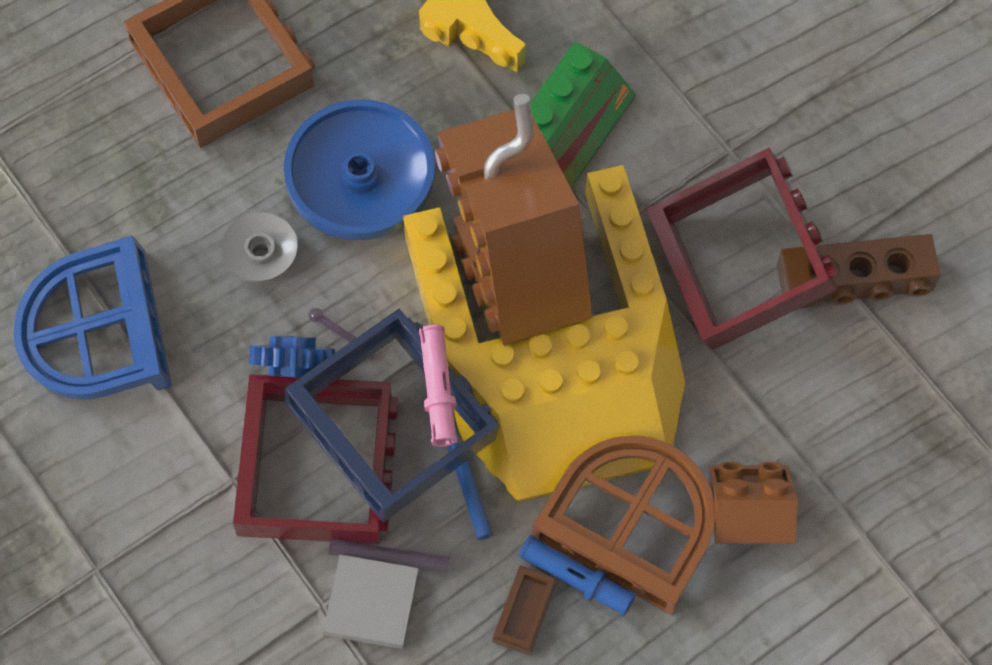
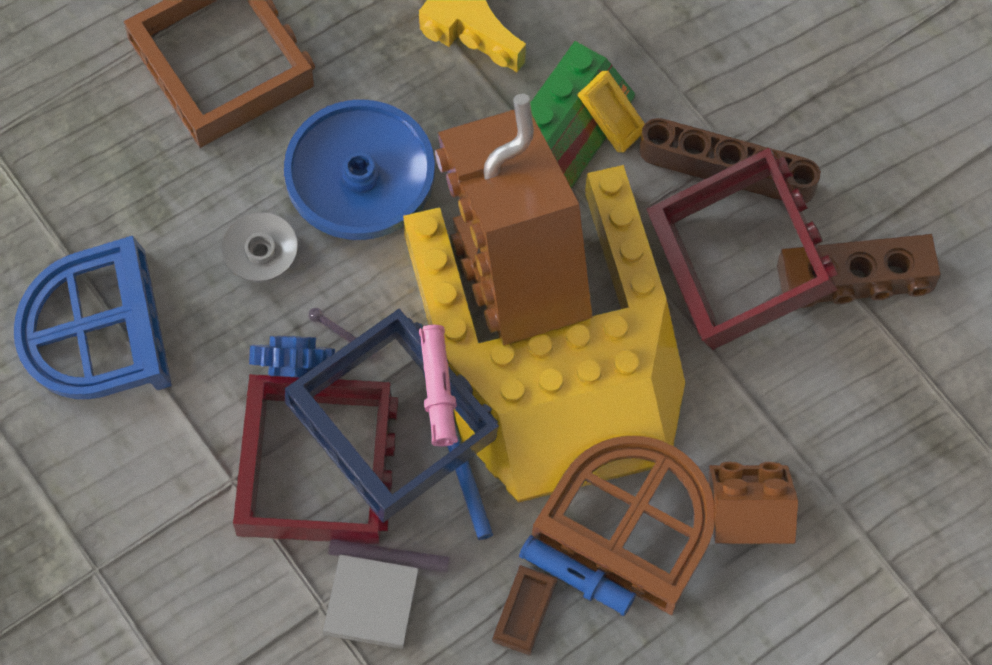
none -> yellow tile [577,71,645,152]
none -> reddish brown beam [639,118,821,203]

